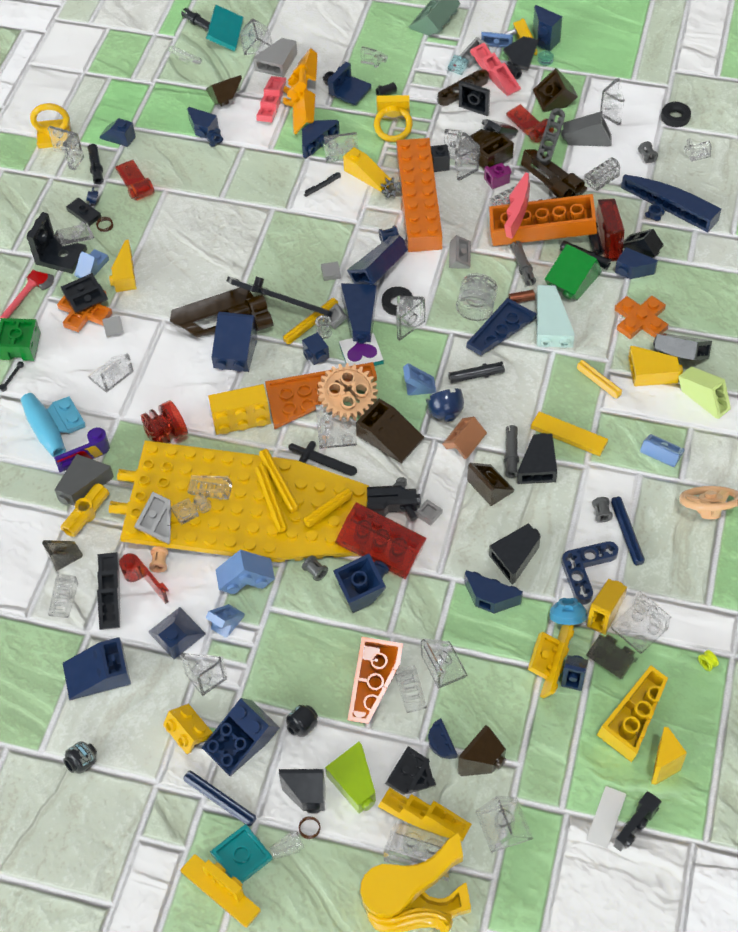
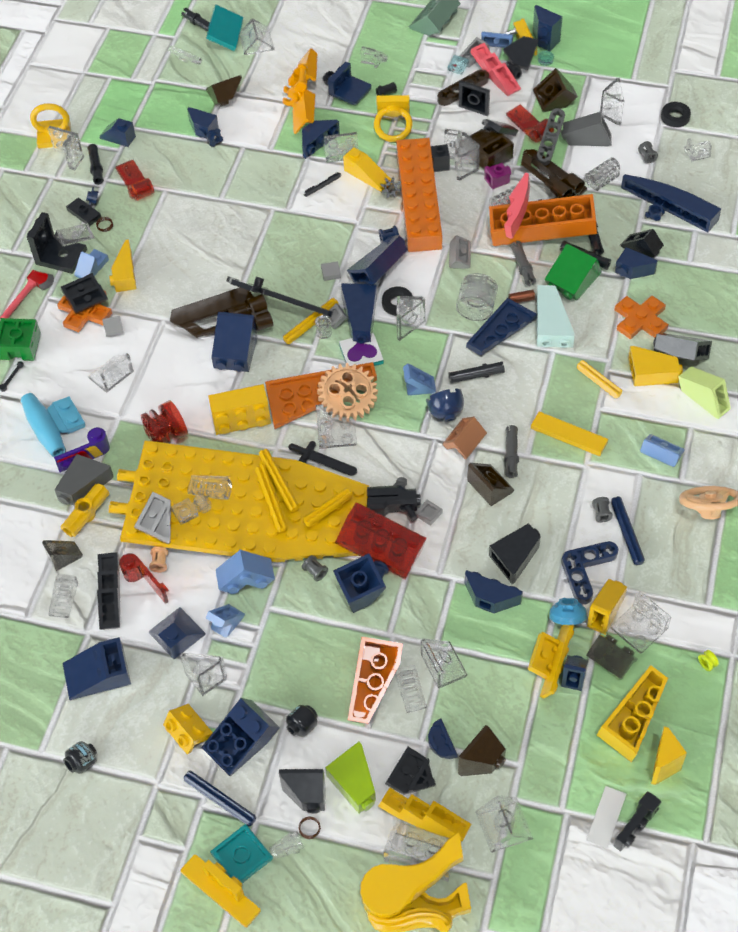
light grey slope [253,38,297,77] -> none
coral slope [257,76,286,122] -> none
dark blue brick [302,332,329,365] -> none
dark brown slope [356,398,424,464] -> none
black slope [517,433,557,484] -> none
clear red slope [597,199,625,261] -> none

